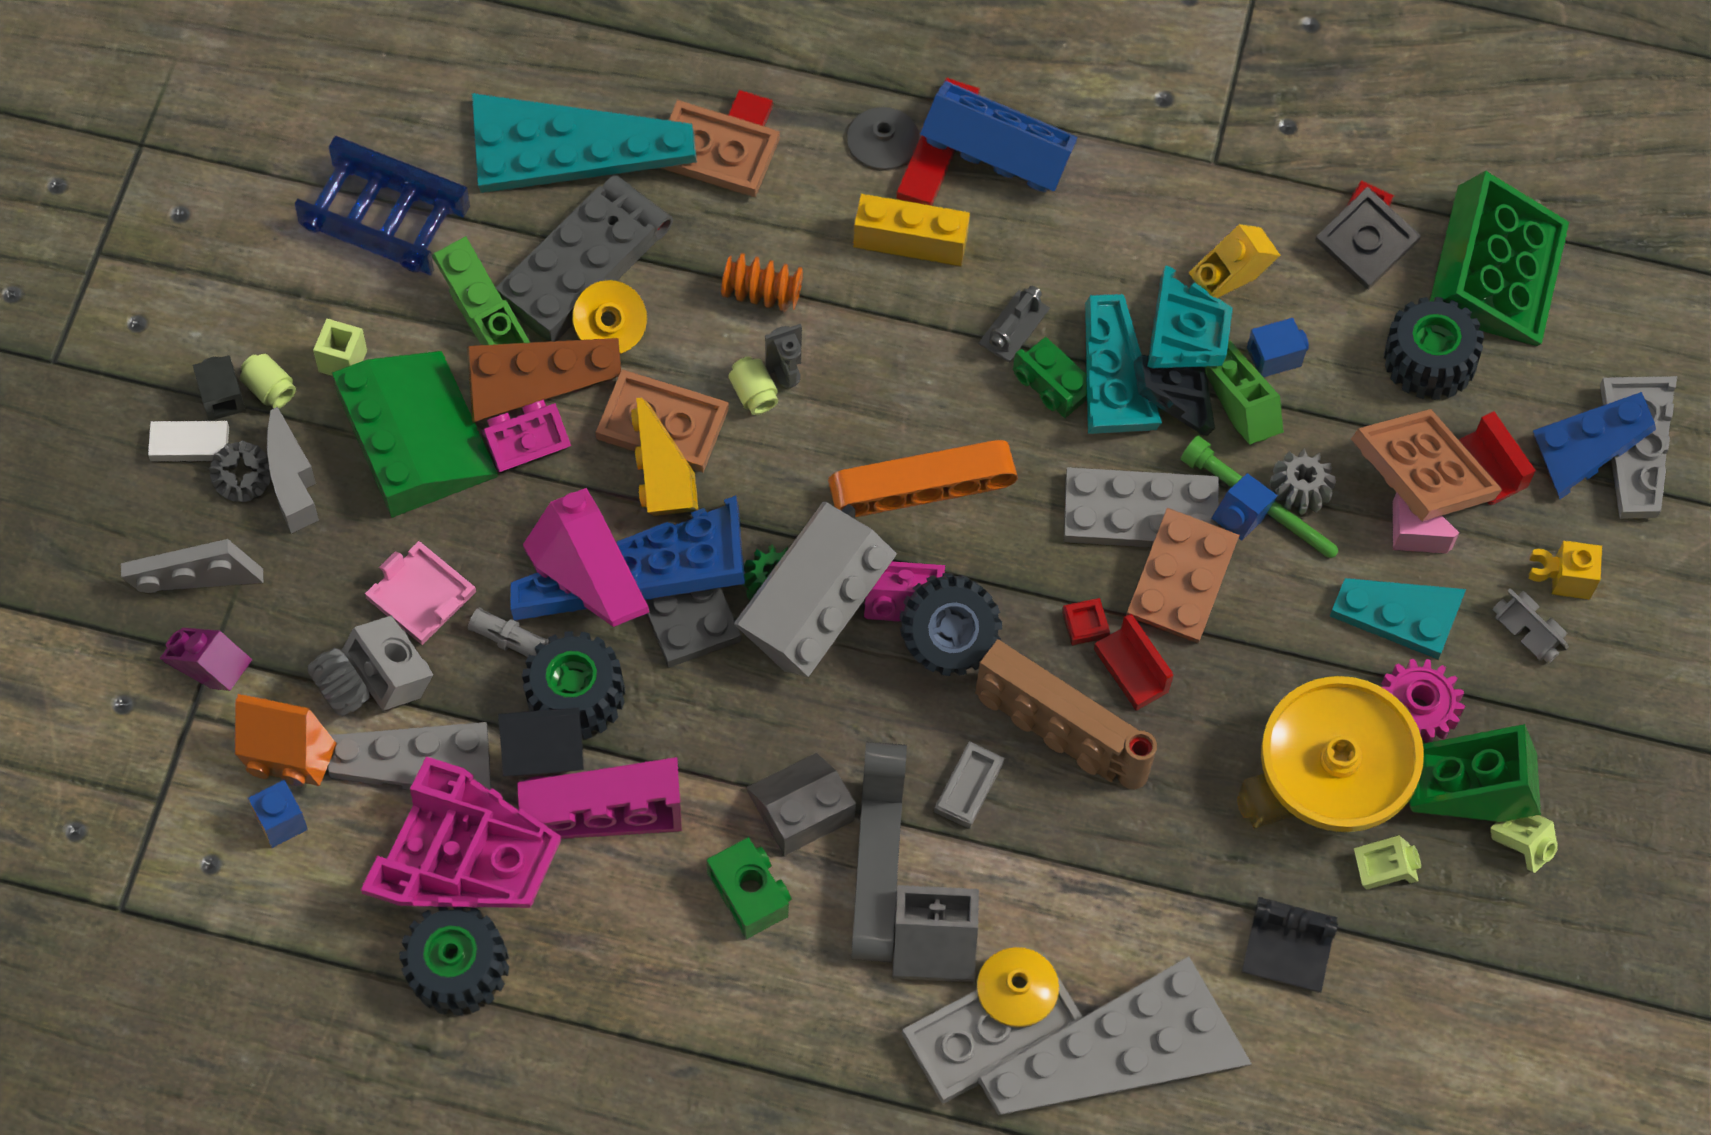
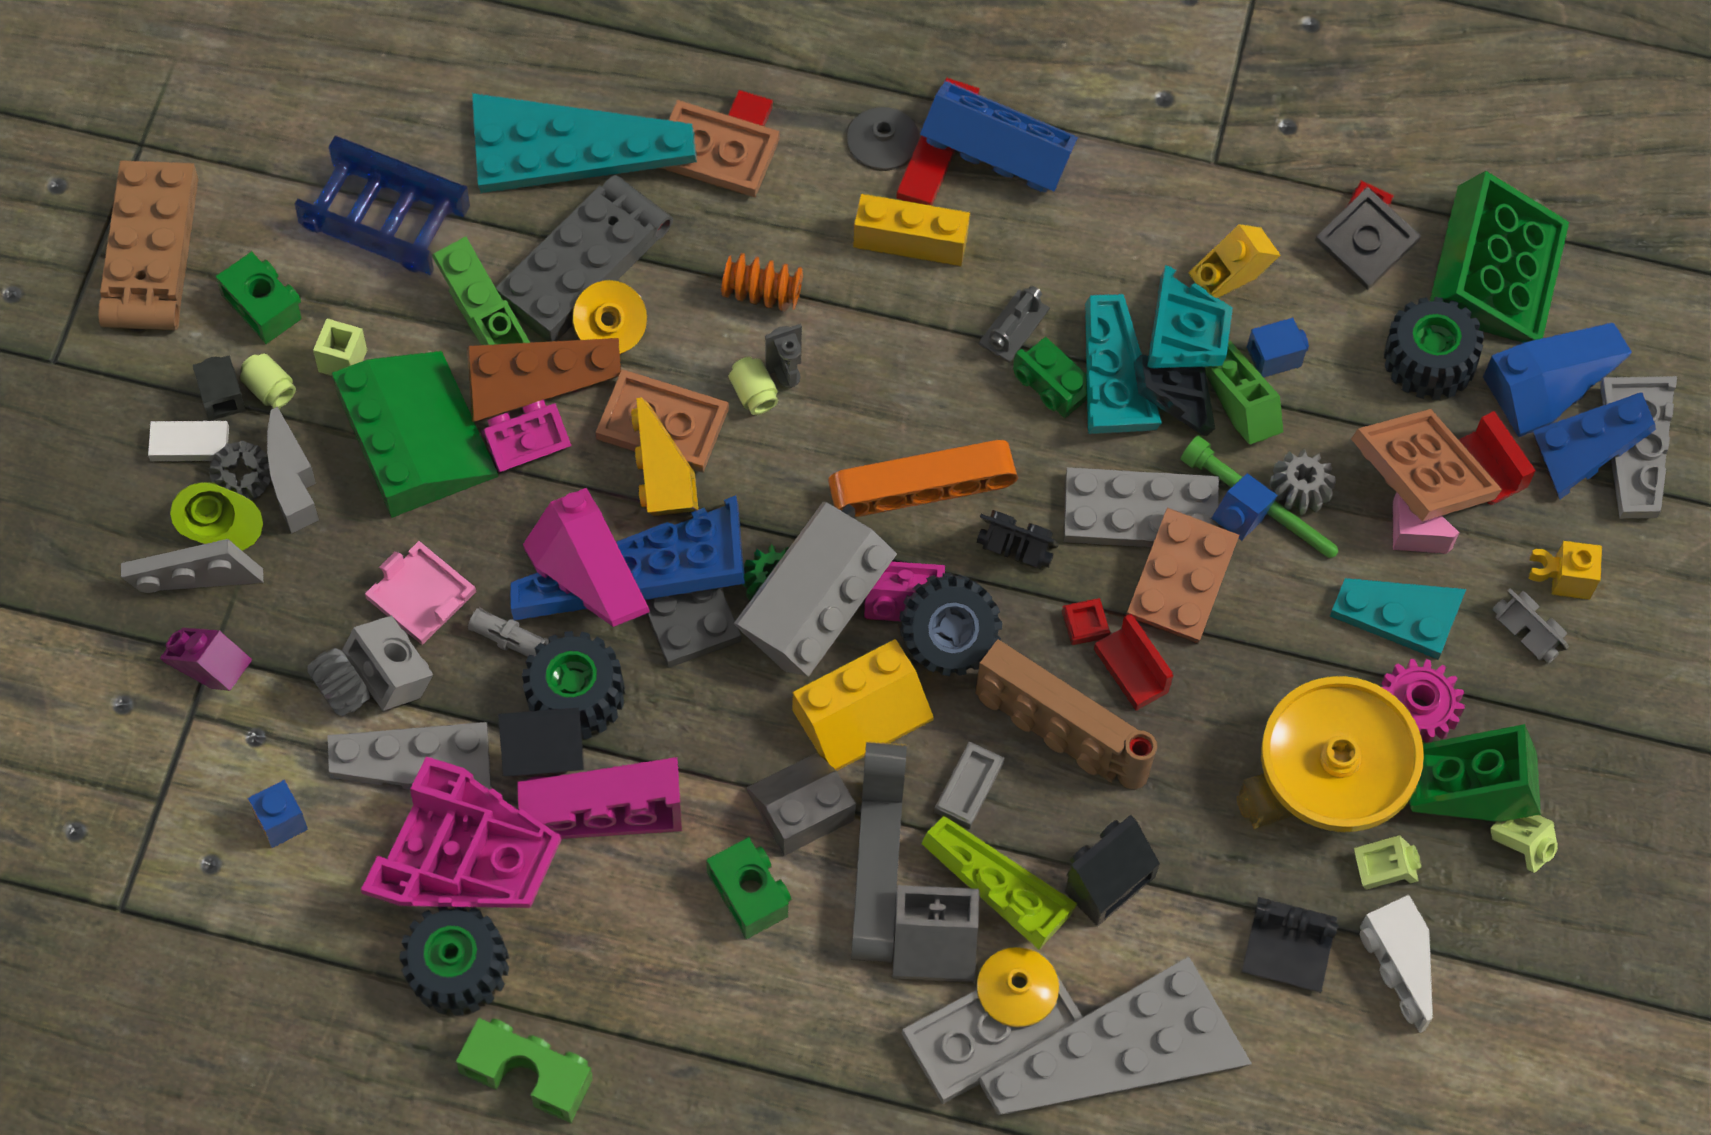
orange slope [235,694,337,787] -> none
none -> medium nougat hinge [99,160,198,330]
none -> lime piece [170,482,263,551]
none -> green brick [216,251,302,344]
none -> bright green arch [456,1018,593,1123]
none -> yellow slope [792,639,934,771]
none -> lime wing [921,816,1078,950]
none -> black hinge [976,510,1059,569]
none -> black slope [1065,815,1160,927]
none -> white slope [1360,895,1433,1033]
none -> blue wedge [1483,322,1632,437]

